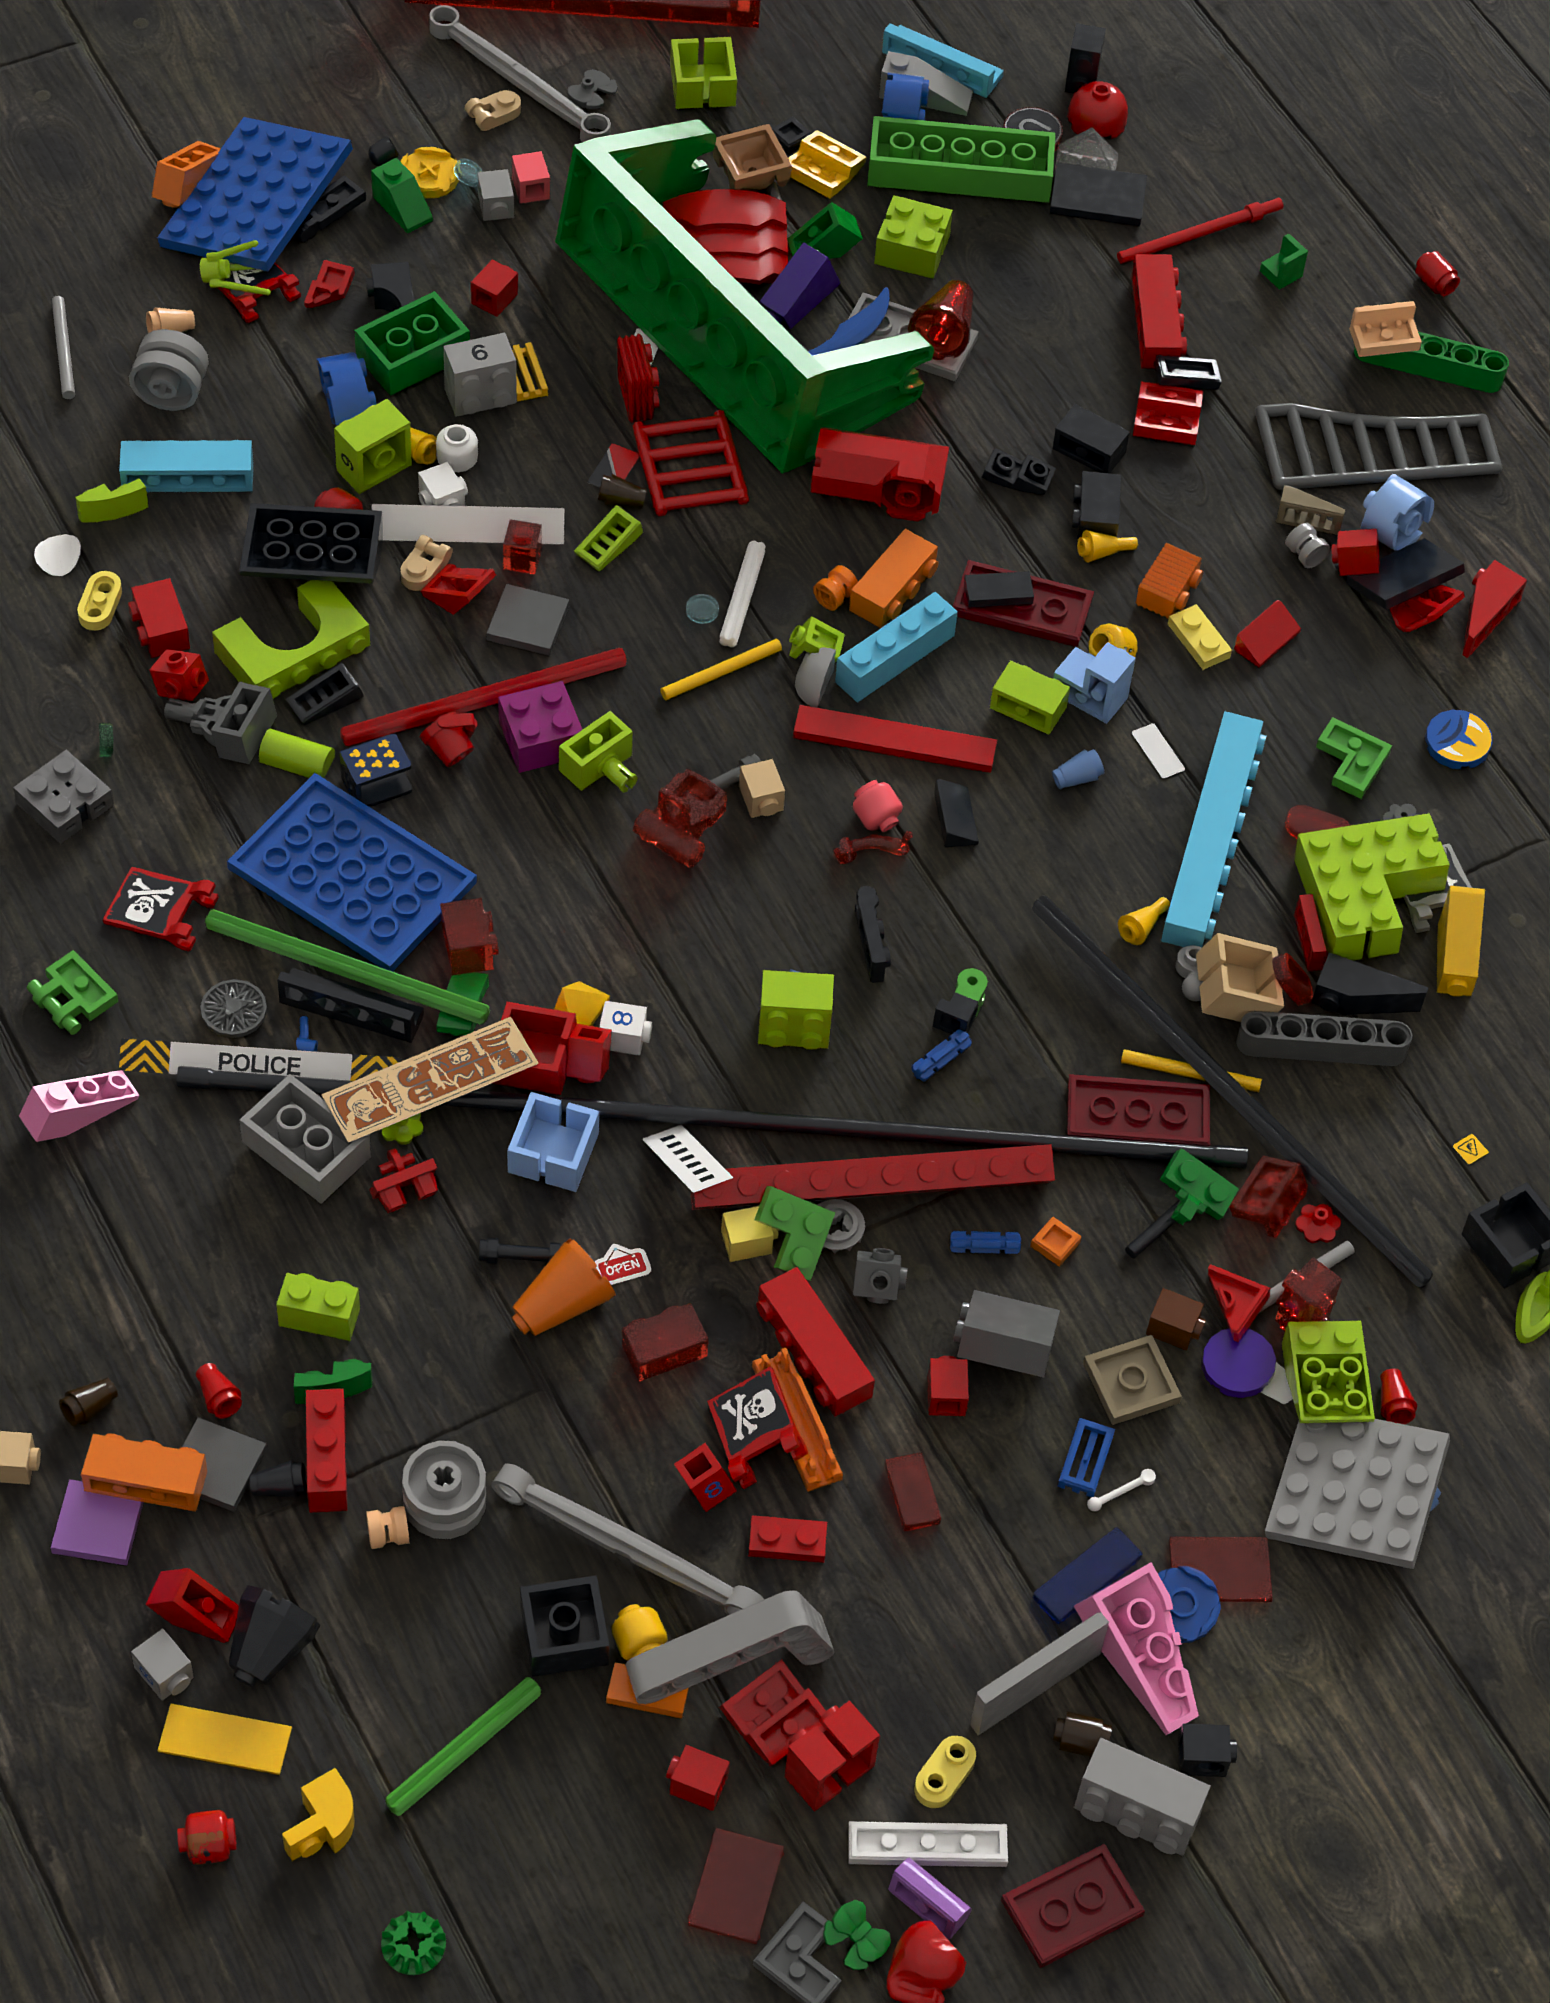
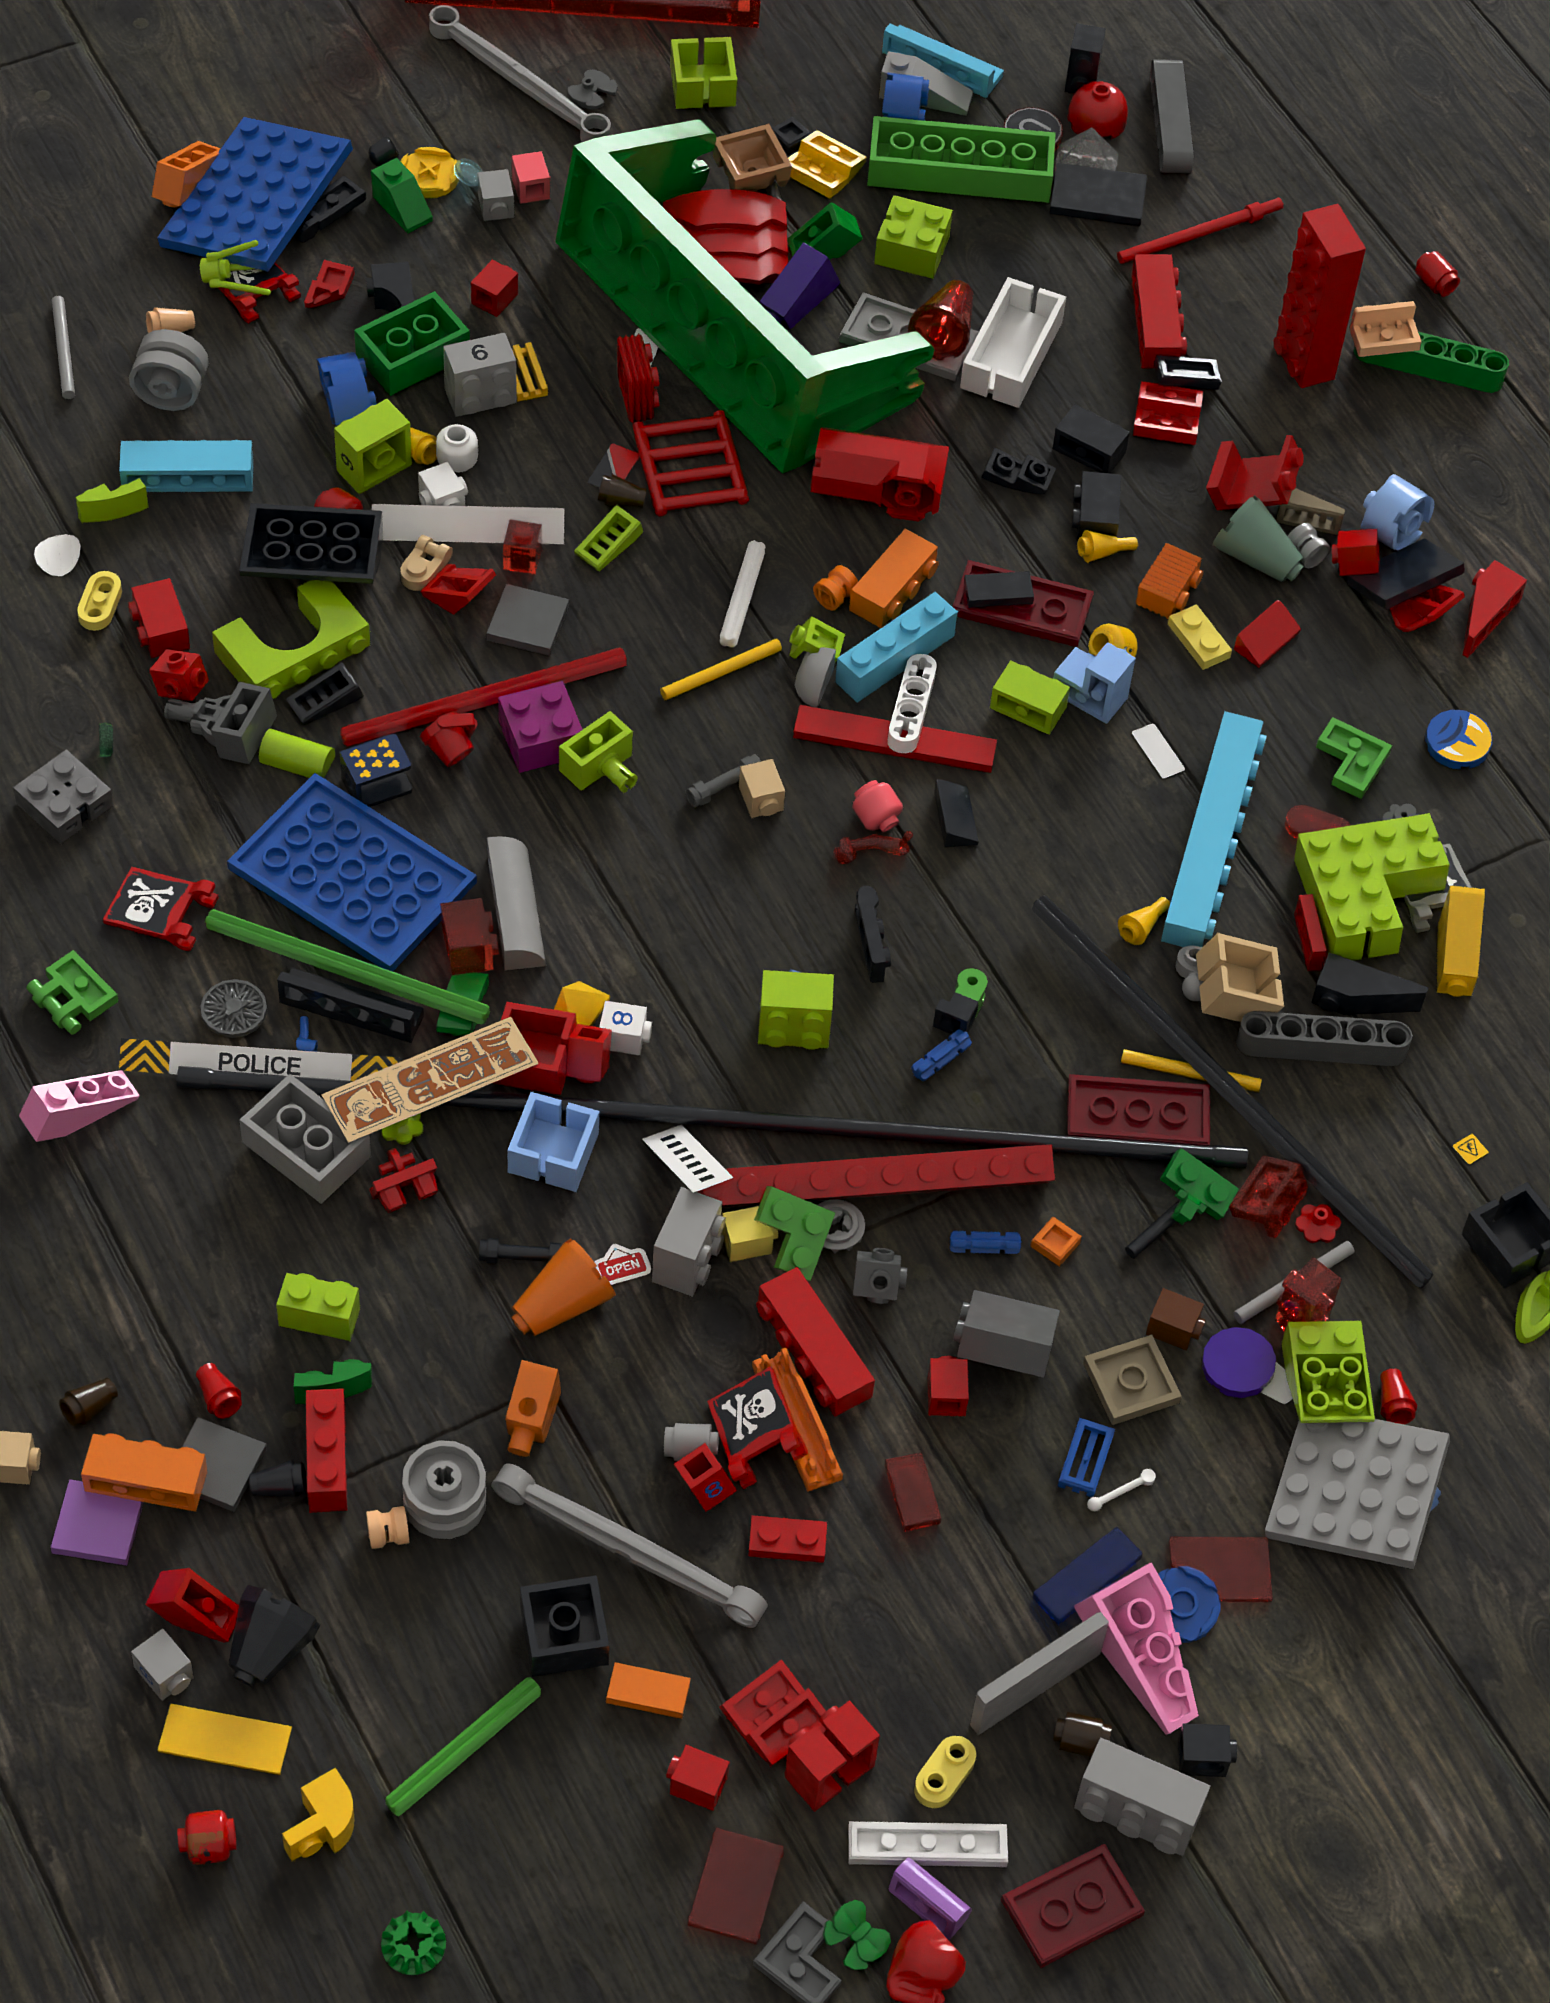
tan plate [465,90,521,131] -> none
yellow head [611,1604,668,1661] -> none
clear red brick [622,1303,709,1382] -> none
light grey beam [625,1591,834,1704] -> none
clear red piece [633,768,727,868] -> none
clear light blue piece [686,594,719,624] -> none
blue sword [808,287,889,356] -> none
medium blue cone [1052,749,1104,789] -> none
red tile [1208,1264,1270,1342] -> none
dark grey bar [1254,403,1503,490] -> none
green panel [1260,234,1308,290] -> none
clear red tile [1272,953,1313,1006] -> none
none -> light grey brick [487,836,546,970]
none -> orange torso [505,1360,561,1457]
none -> light grey brick [652,1187,726,1297]
none -> light grey brick [664,1423,719,1461]
none -> white beam [888,654,937,753]
none -> white piece [960,277,1066,408]
none -> dark grey beam [1150,59,1194,174]
none -> red panel [1206,435,1304,510]
none -> sand green cone [1212,495,1304,583]
none -> red brick [1274,204,1366,388]

